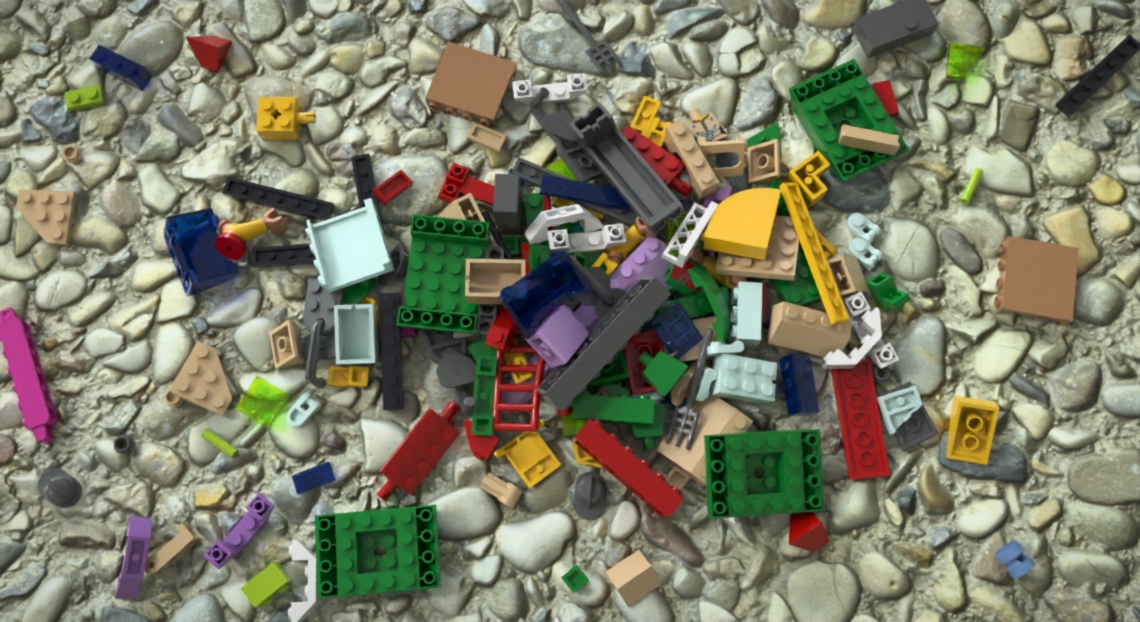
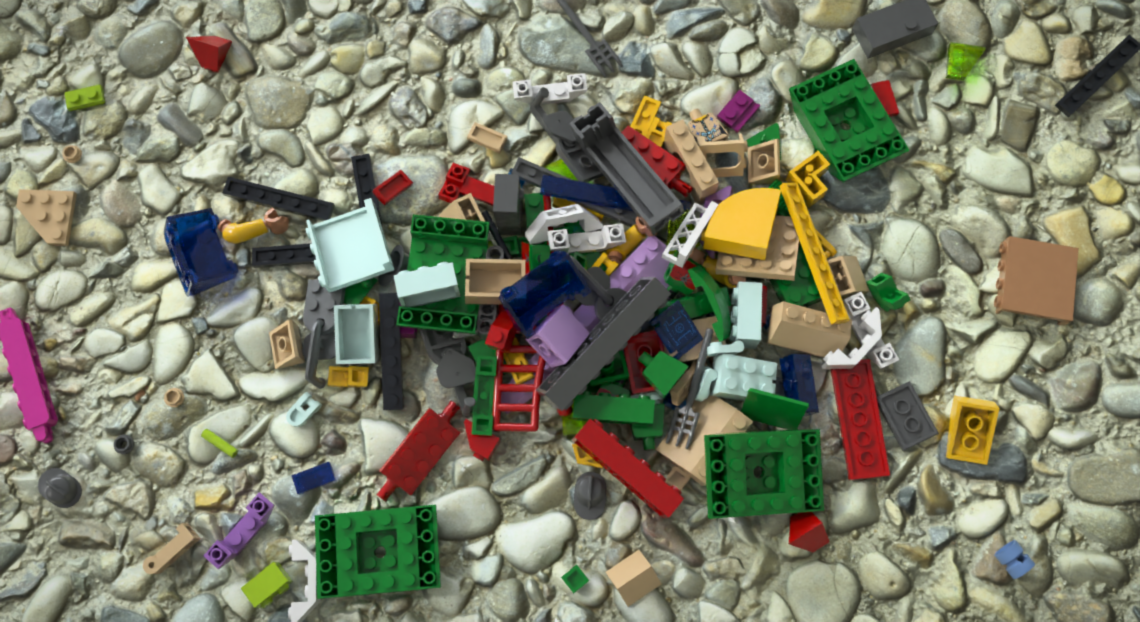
clear blue brick [89,45,152,91] -> none
medium lavender slope [114,516,151,600] -> none
tan plate [169,341,233,417] -> none
red piece [215,232,247,260] -> none
clear neon green plate [235,376,291,429] -> none
yellow brick [256,97,316,140] -> none
medium nougat panel [425,41,517,127] -> none
tan piece [480,473,523,509] -> none
yellow piece [494,419,561,489] -> none
tan panel [838,125,900,155] -> none
light aqua plate [846,213,882,244] -> none
light aqua plate [848,238,884,270] -> none
dark grey plate [872,365,891,384] -> none
light aqua wing [877,385,922,434] -> none
lime piece [960,168,984,204] -> none
none -> light aqua piece [394,262,460,308]
none -> magenta plate [716,90,760,134]
none -> green piece [740,388,809,430]

